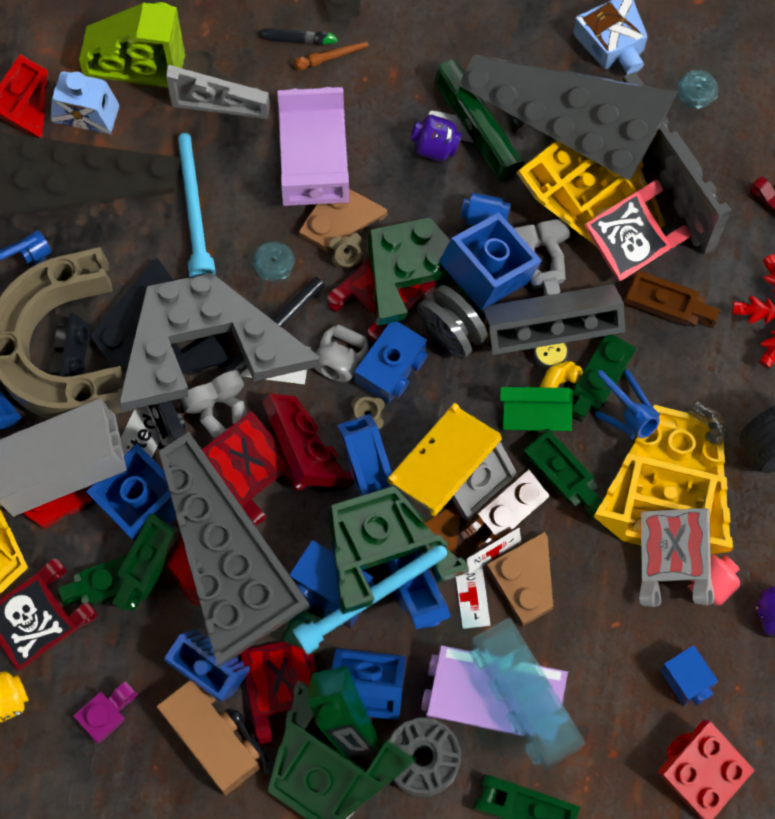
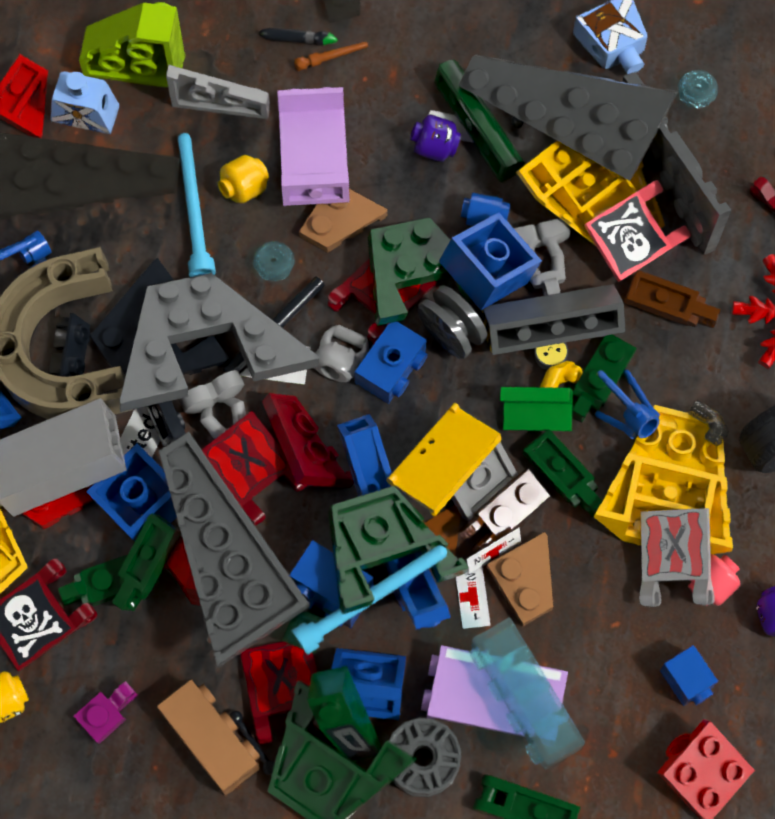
blue brick [164,628,250,702] -> none
dark tan plate [329,233,364,267] -> none
dark tan plate [351,397,385,430] -> none
none -> yellow head [218,155,269,204]

